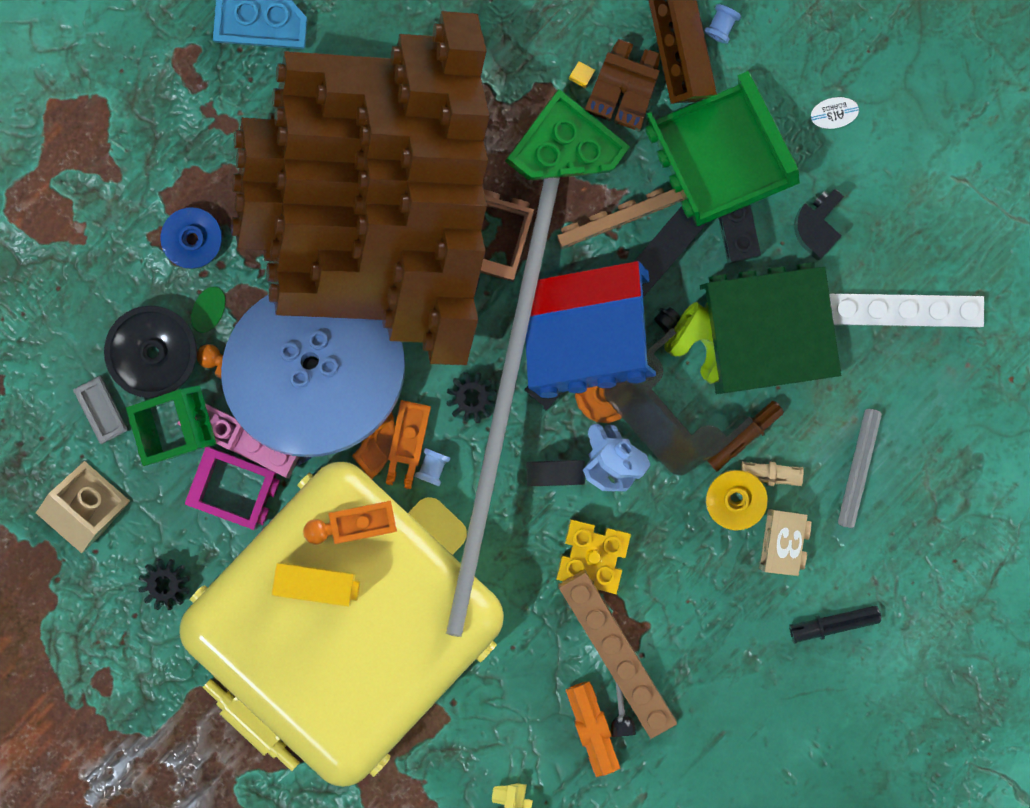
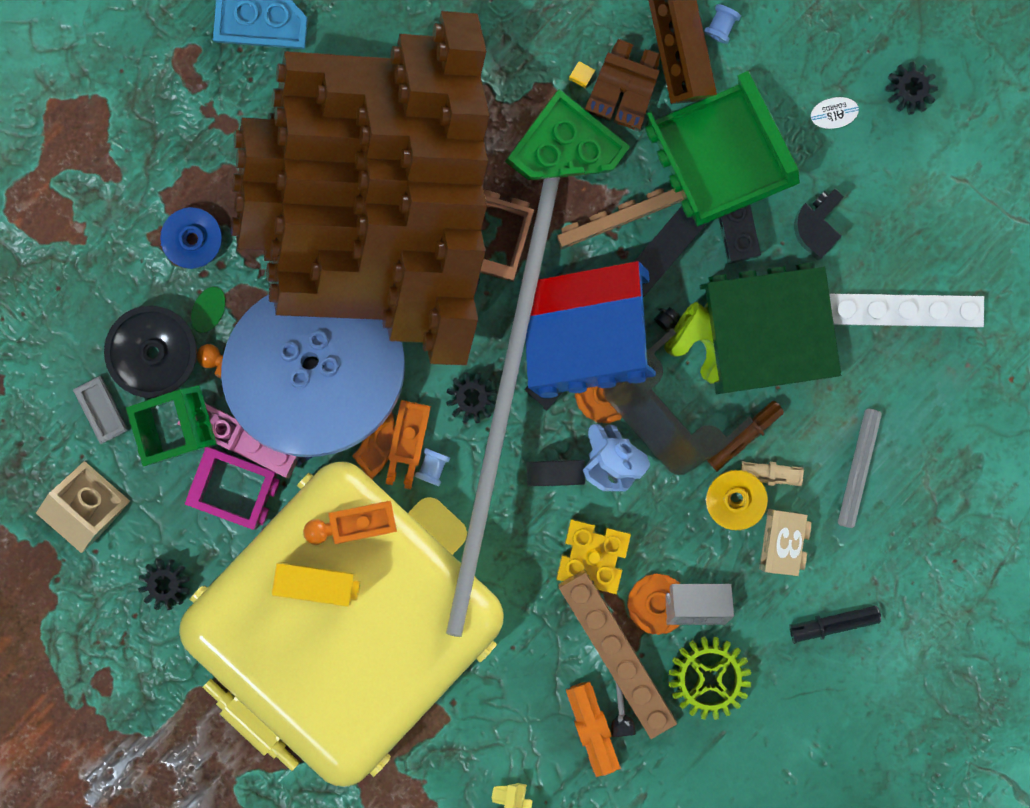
none -> orange tile [627,573,680,635]
none -> light grey hinge [665,584,734,625]
none -> lime gear [668,637,751,720]
none -> black gear [885,62,938,115]

